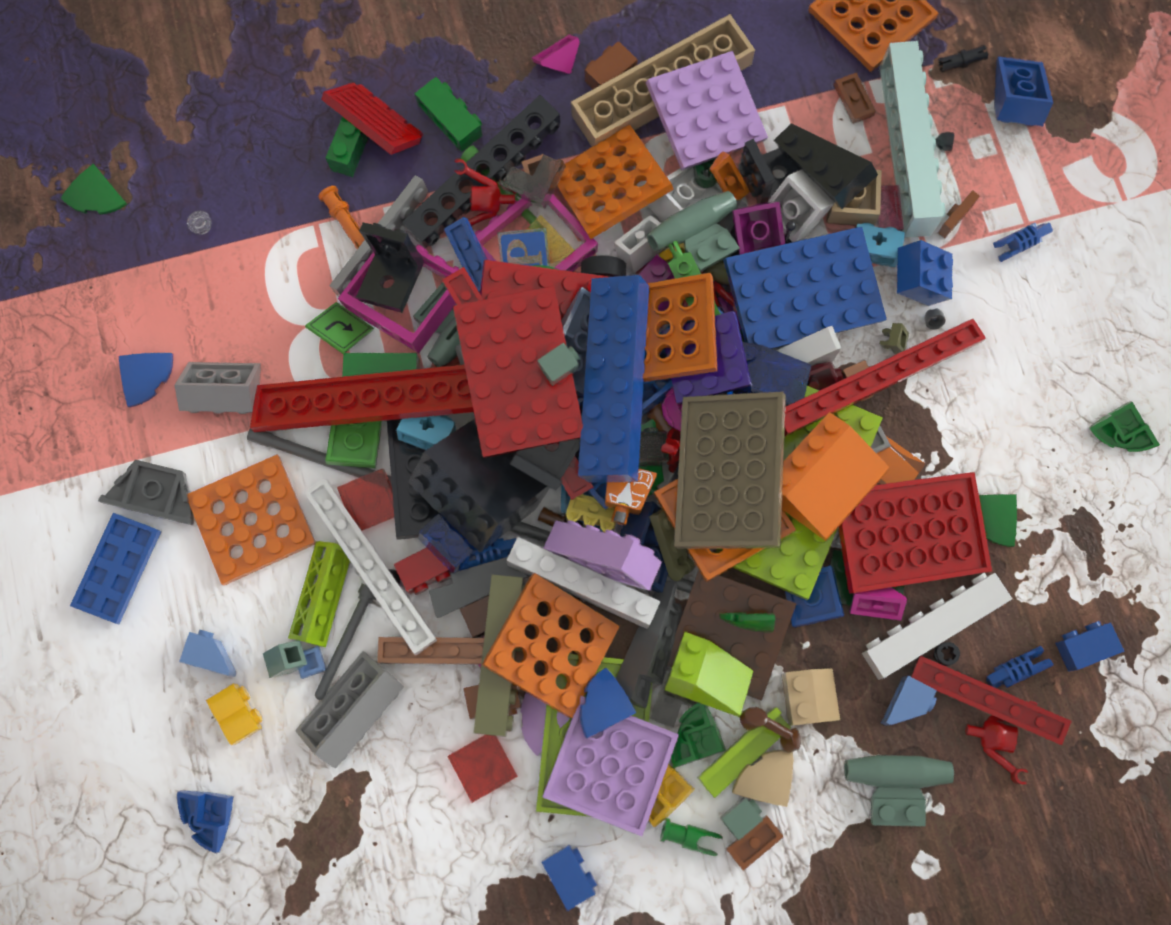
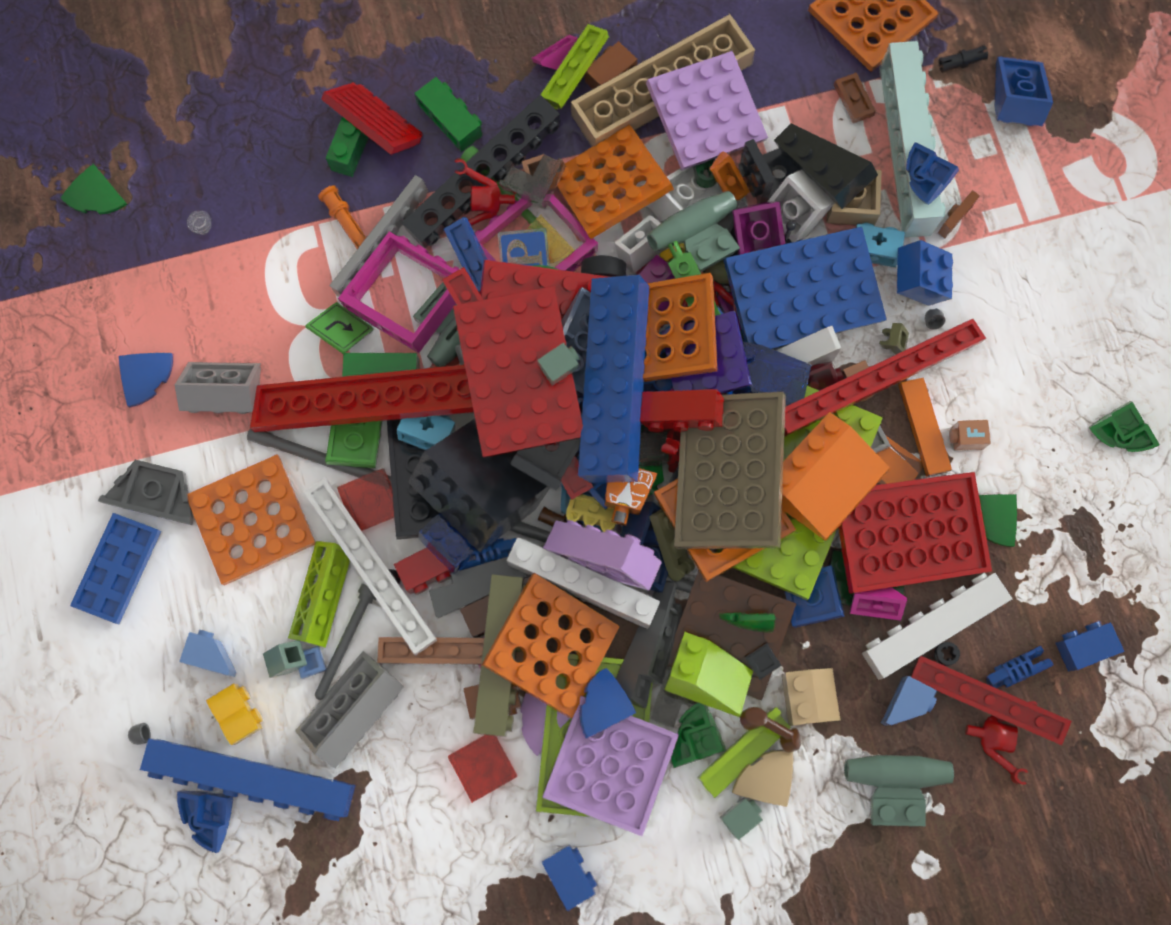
black bracket [356,222,424,313] -> none
yellow brick [649,763,695,827] -> none
green piece [660,818,723,856] -> none
dark orange plate [725,815,784,871] -> none
clear pink tile [877,185,903,231] -> none
black hinge [935,132,954,151] -> none
blue hinge [993,223,1053,262] -> none
none -> dark grey hinge [128,723,151,745]
none -> blue brick [139,738,356,821]
none -> lime fence [541,24,609,110]
none -> red brick [640,389,724,432]
none -> black tile [745,643,782,679]
none -> orange tile [898,377,952,477]
none -> blue brick [906,142,959,205]
none -> nougat brick [949,420,991,451]

